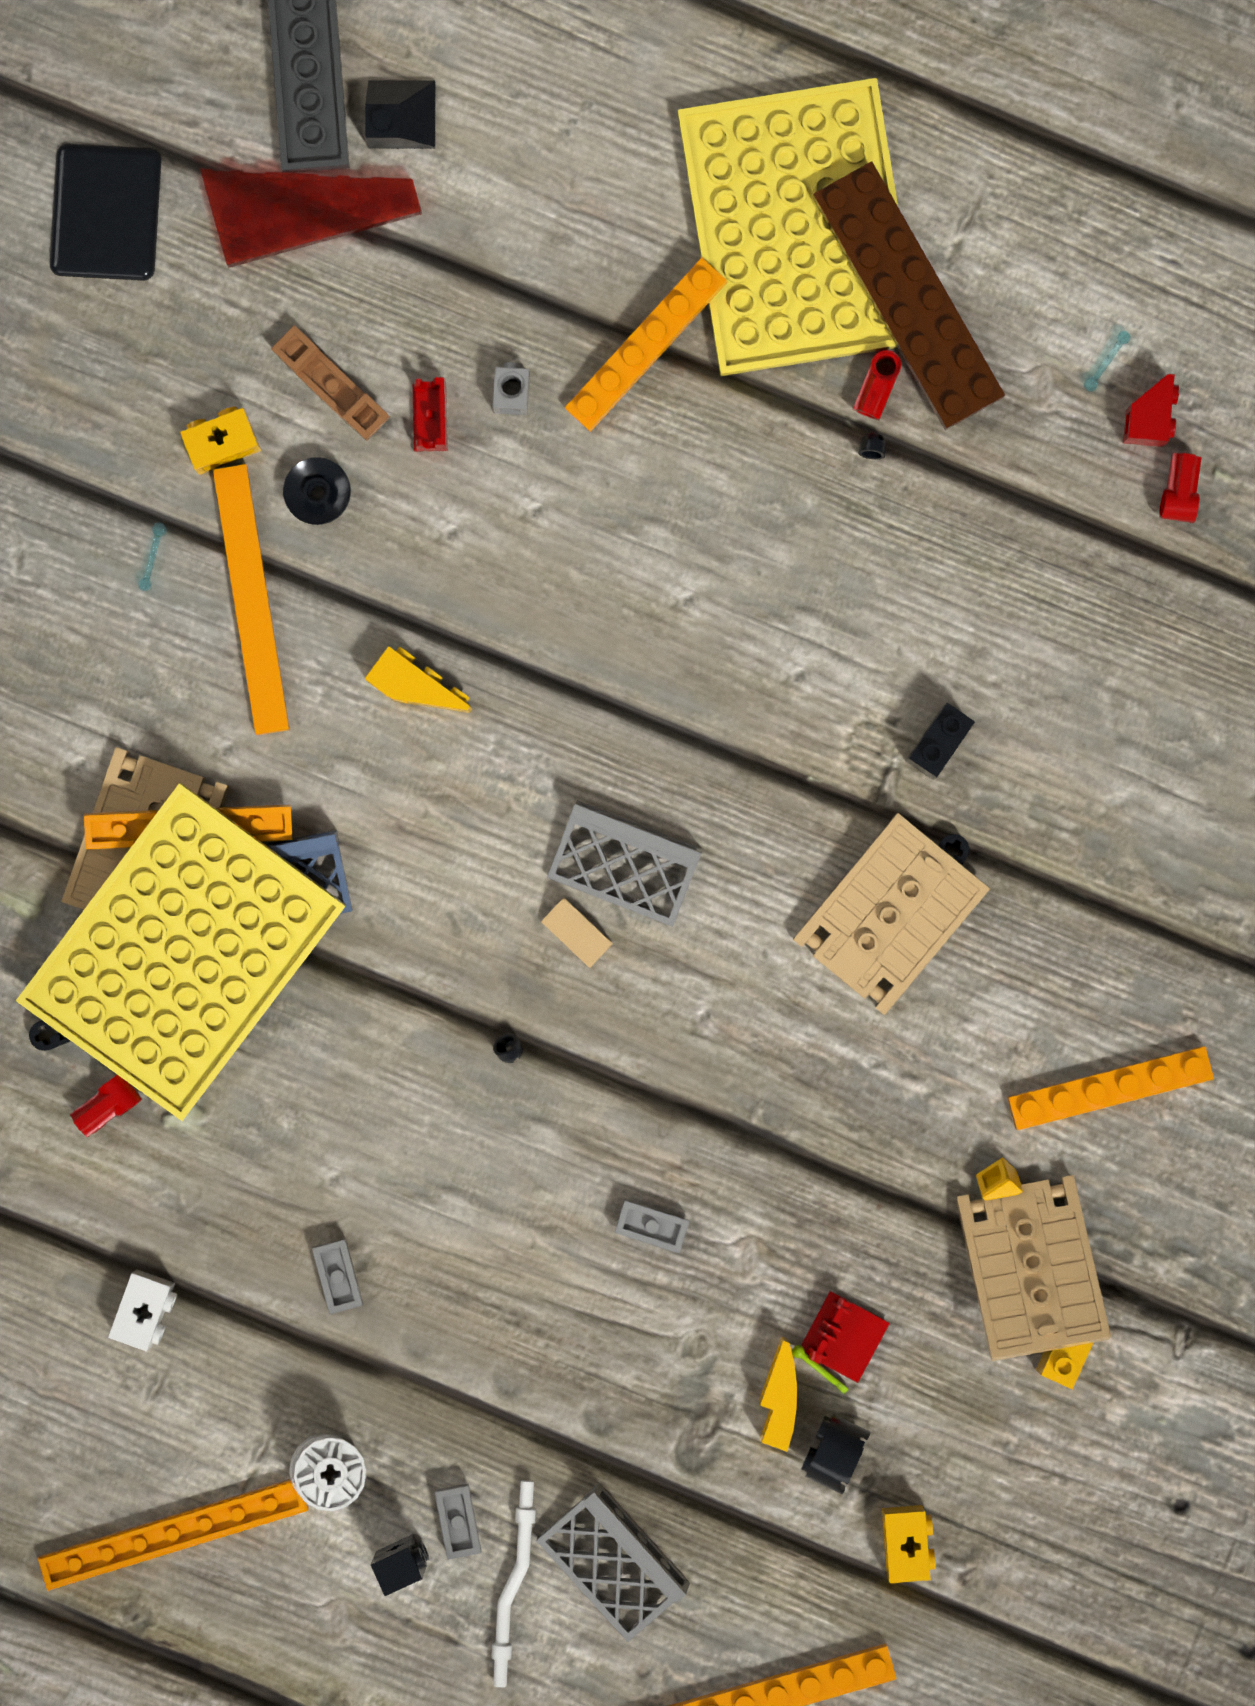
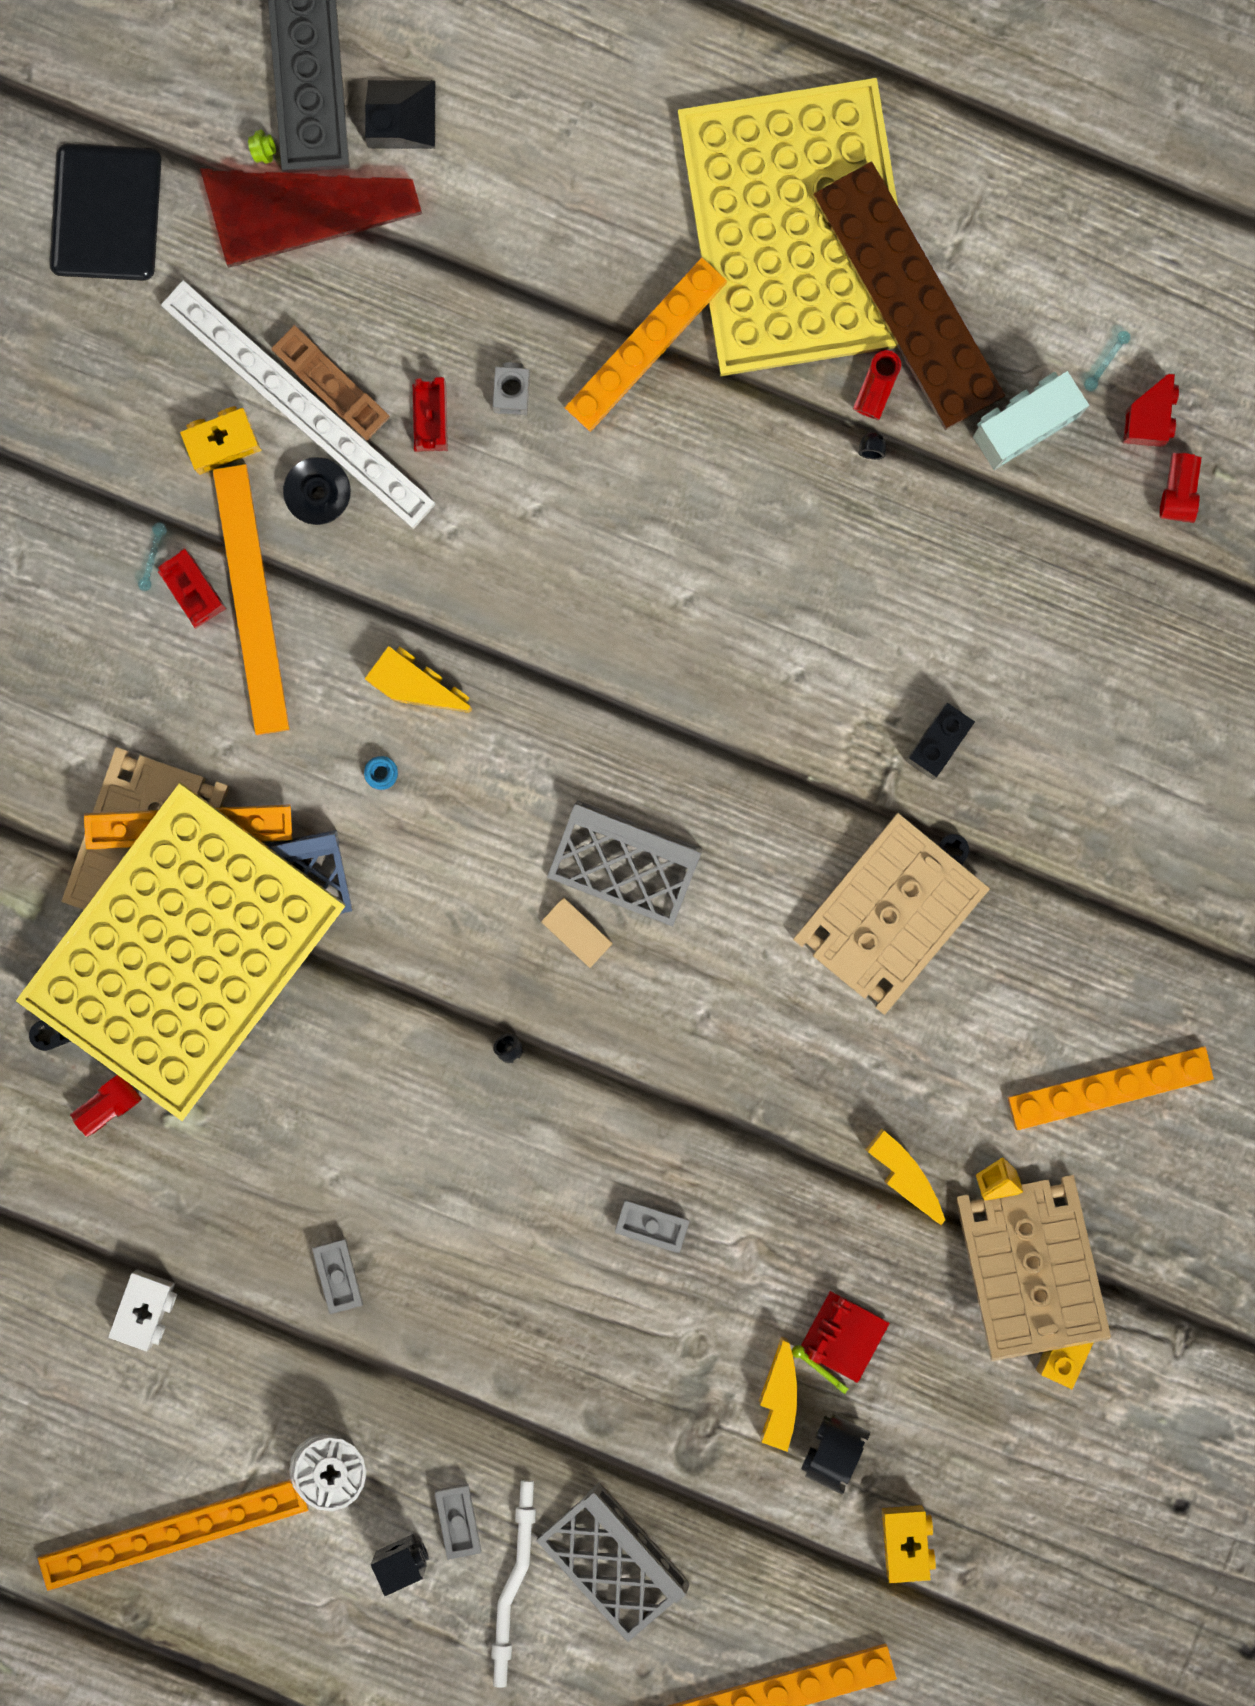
none -> red hinge [158,548,227,629]
none -> white plate [161,280,436,529]
none -> lime plate [248,129,276,164]
none -> dark azure plate [364,756,398,790]
none -> yellow slope [865,1128,945,1225]
none -> light aqua brick [973,371,1089,470]

